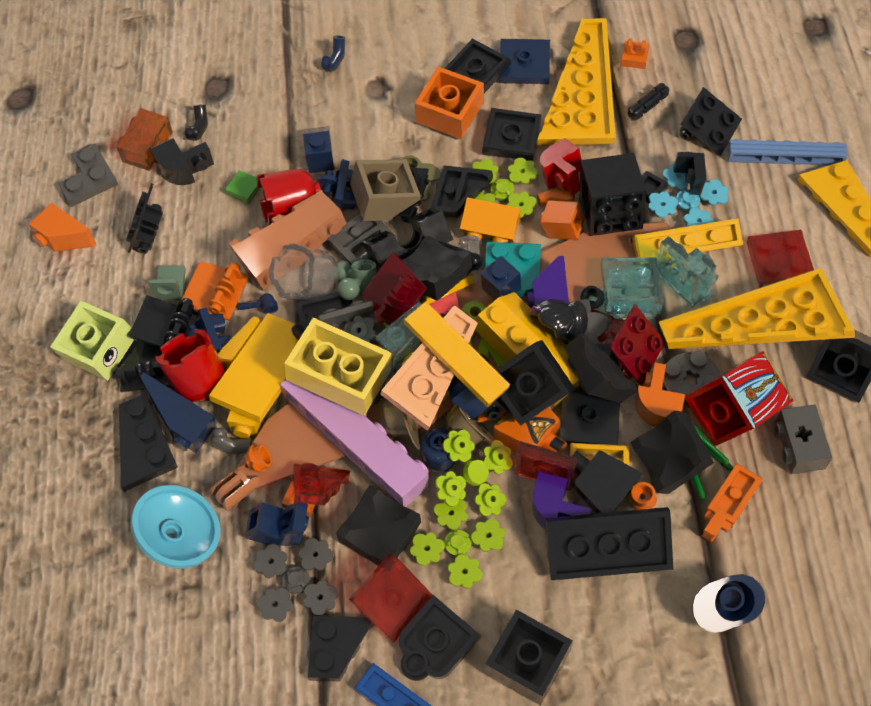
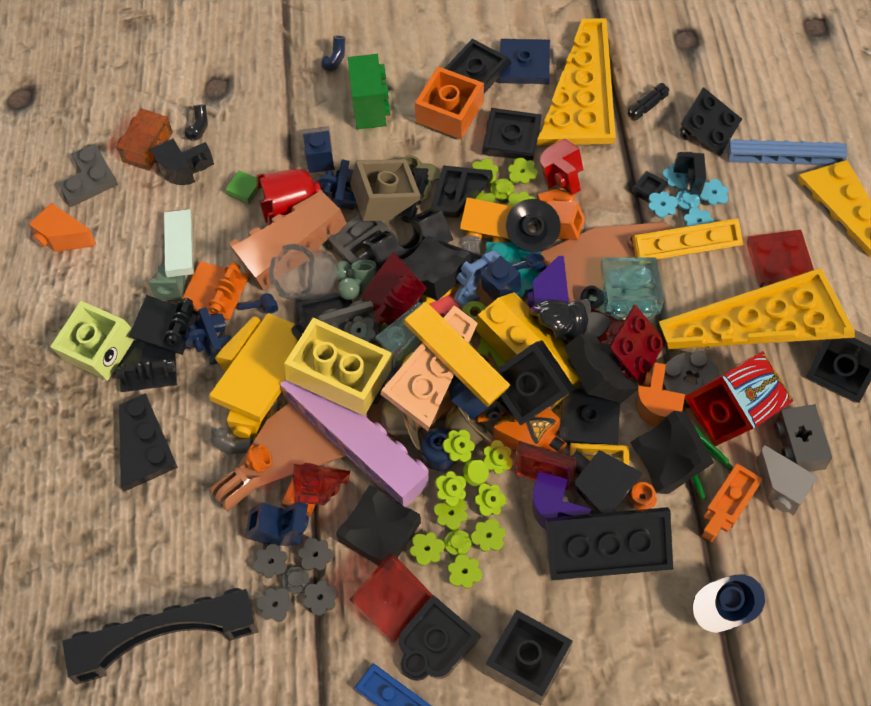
black hinge [126,183,163,254] -> none
medium azure dish [131,485,221,569] -> none
dark blue slope [140,372,217,453] -> none
red cylinder [155,329,226,402] -> none
black wing [308,616,373,682] -> none
black brick [579,153,646,236] -> none
orange tile [621,38,649,69] -> none
clear light blue plate [654,236,719,307] -> none
none -> black arch [62,588,259,685]
none -> light aqua tile [164,209,194,277]
none -> green brick [347,54,390,130]
none -> medium blue piece [453,250,501,307]
none -> black dish [506,199,561,252]
none -> dark blue hand [512,251,546,272]
none -> light grey slope [756,445,818,515]

